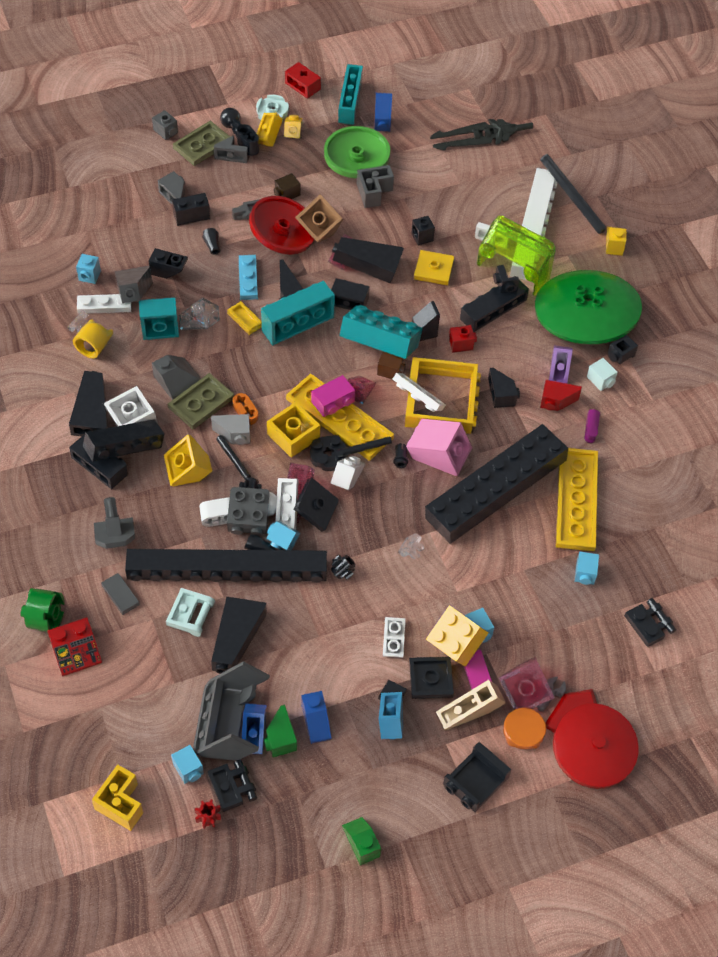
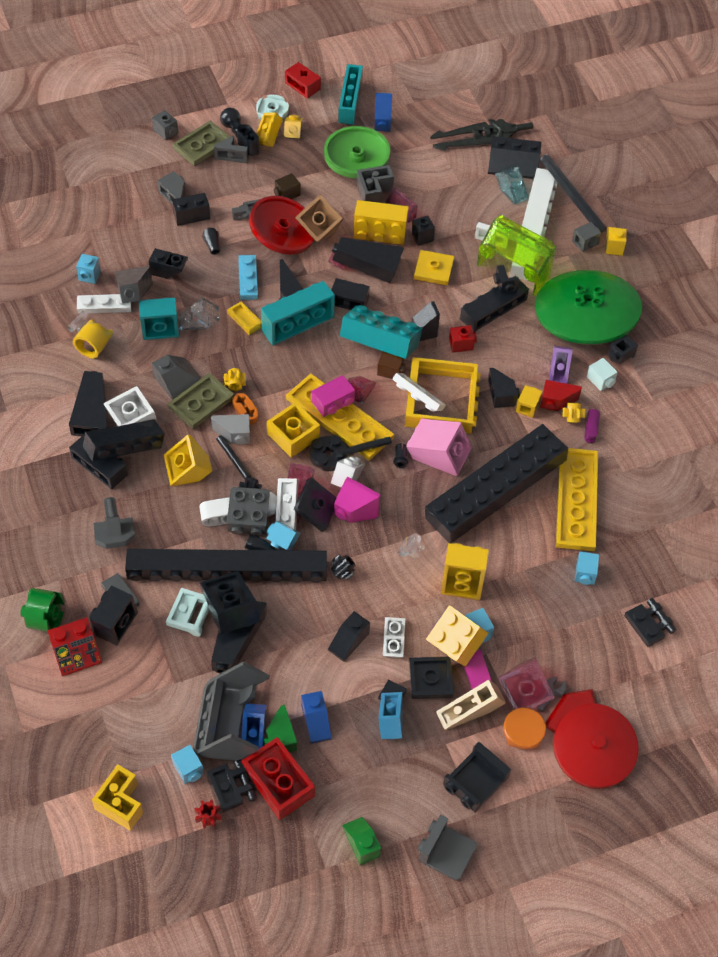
none -> black brick [90,585,138,646]
none -> black slope [200,571,260,634]
none -> yellow gear [224,368,246,391]
none -> red slope [242,737,315,821]
none -> black slope [328,611,370,662]
none -> dark pink slope [334,476,381,523]
none -> yellow piece [353,200,409,245]
none -> clear pink slope [385,187,417,223]
none -> dark grey bracket [418,814,477,881]
none -> yellow brick [441,543,489,600]
none -> black slope [488,136,542,179]
none -> clear light blue slope [495,166,529,204]
none -> yellow brick [516,385,542,418]
none -> yellow gear [562,403,586,422]
none -> dark grey brick [572,222,601,252]

